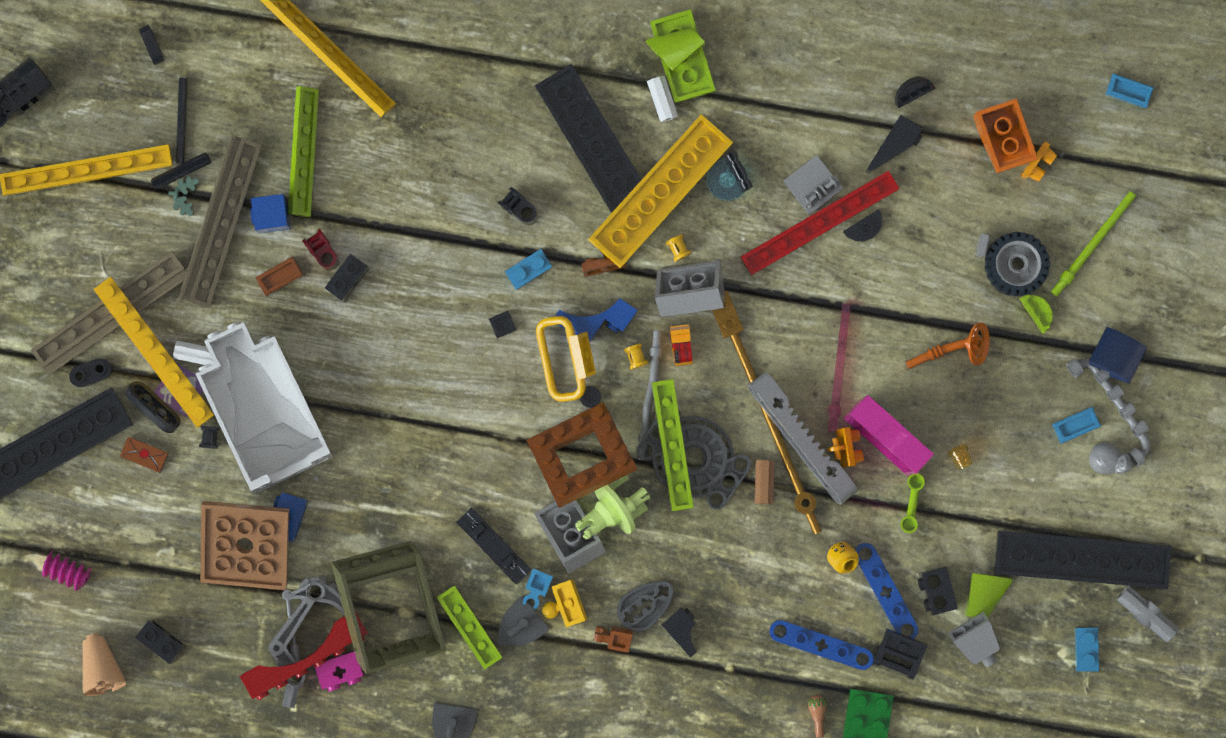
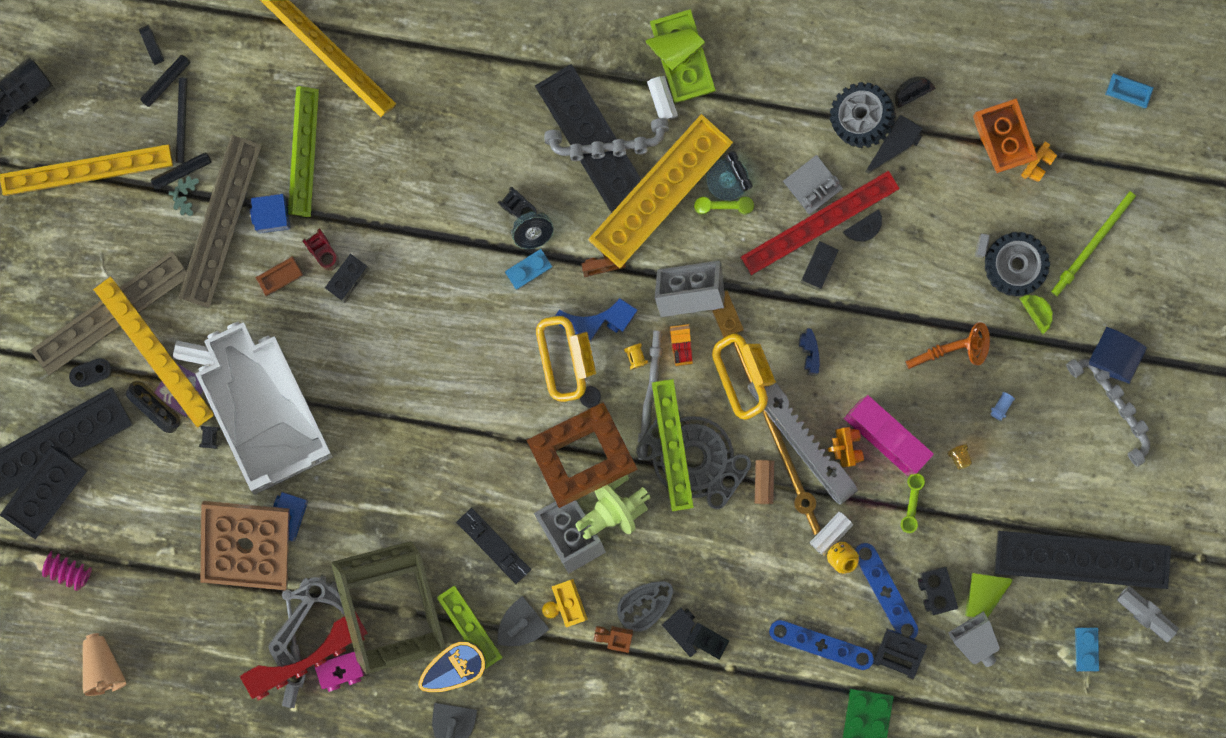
dark orange tile [120,437,169,473] -> none
black brick [135,620,186,664] -> none
black tile [489,310,517,339] -> none
dark azure plate [523,568,553,609] -> none
yellow bush [665,234,692,262] -> none
nougat piece [808,695,827,737] -> none
clear pink bar [828,303,851,432] -> none
dark azure tile [1052,407,1101,444] -> none
light grey hair [1089,442,1133,474] -> none
none -> black plate [0,445,87,540]
none -> black axle [140,55,190,107]
none -> shield [419,641,486,692]
none -> tile [511,212,554,249]
none -> light grey bar [544,118,669,161]
none -> black plate [687,622,729,660]
none -> lime bar [694,196,754,215]
none -> yellow bar [712,333,776,420]
none -> dark blue slope [799,328,820,376]
none -> black brick [800,241,839,291]
none -> white axle [810,512,853,556]
none -> wheel [830,82,896,148]
none -> light blue pin [990,392,1015,421]

